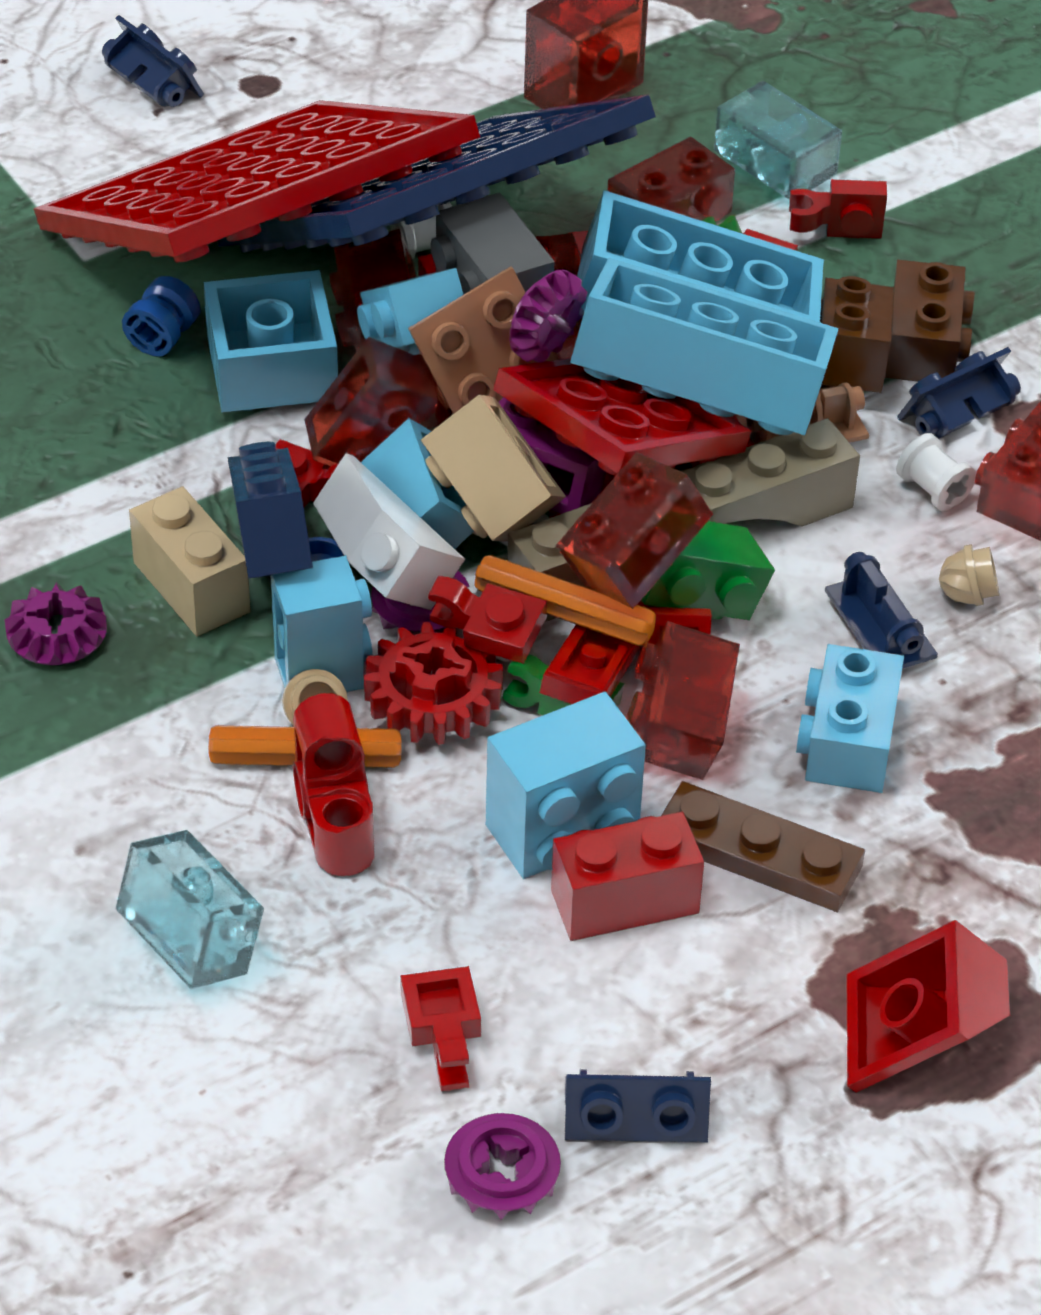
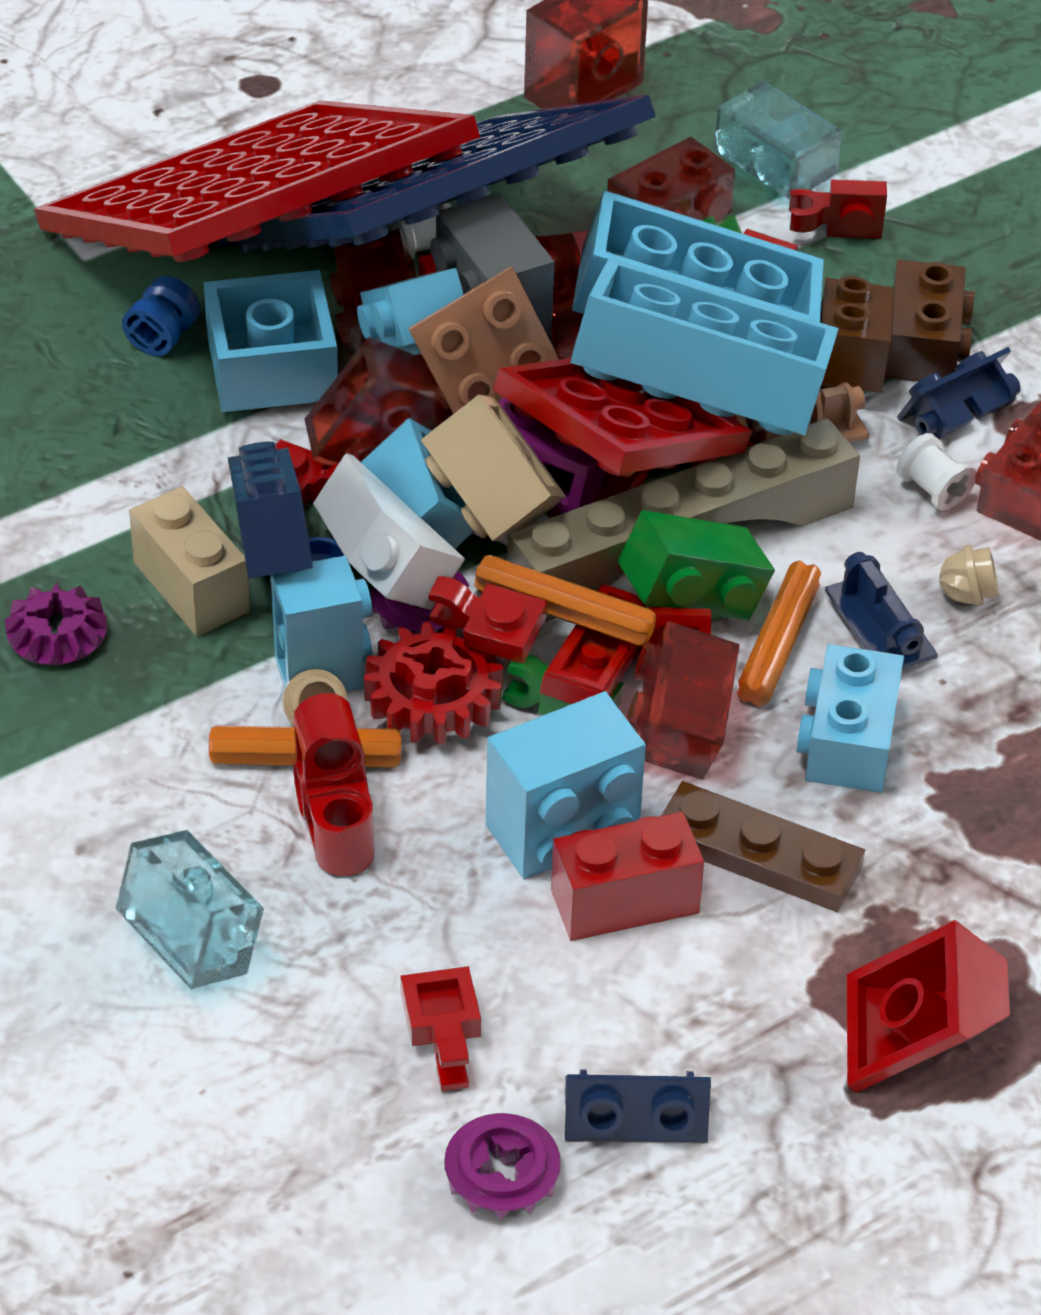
dark blue hinge [102,15,204,107] -> none
magenta gear [509,270,588,362] -> none
clear red brick [555,452,714,609] -> none
none -> orange axle [737,560,821,707]

